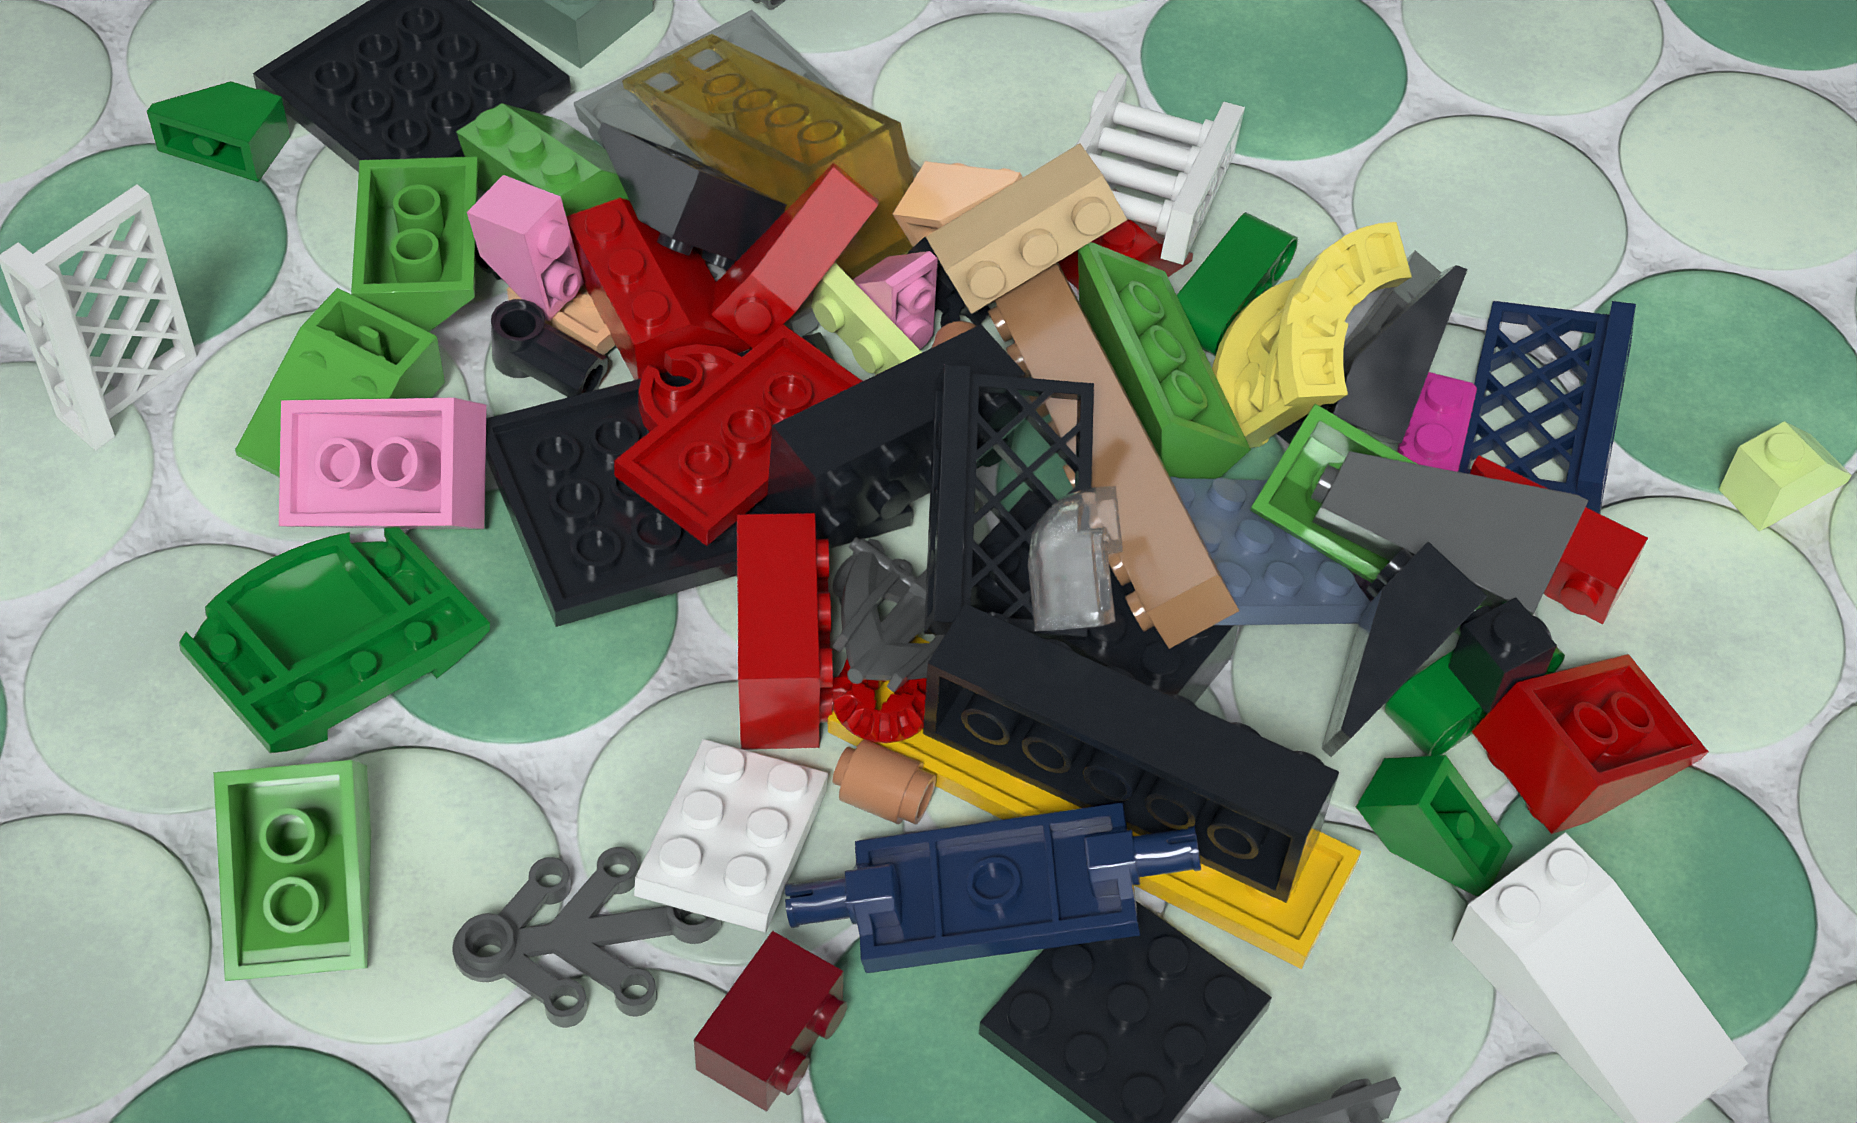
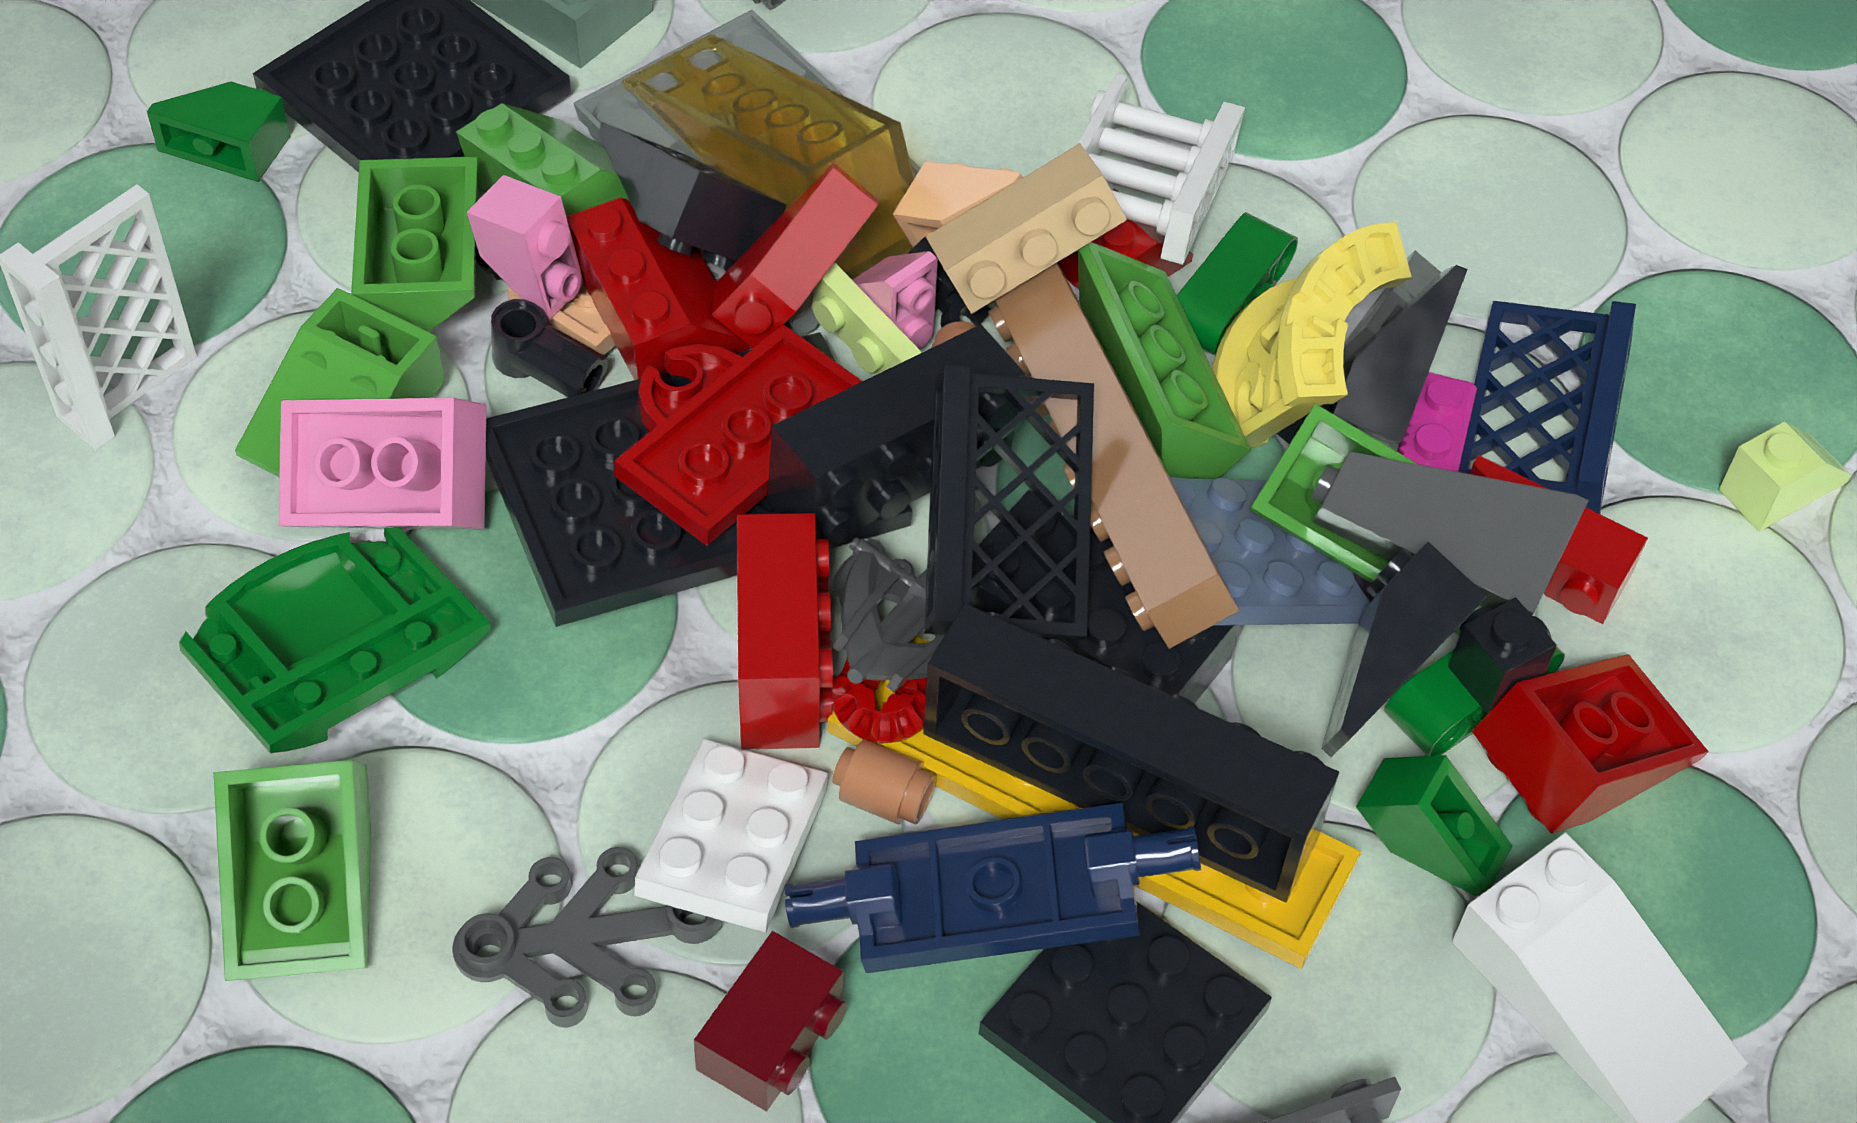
clear brick [1028,486,1123,631] -> none

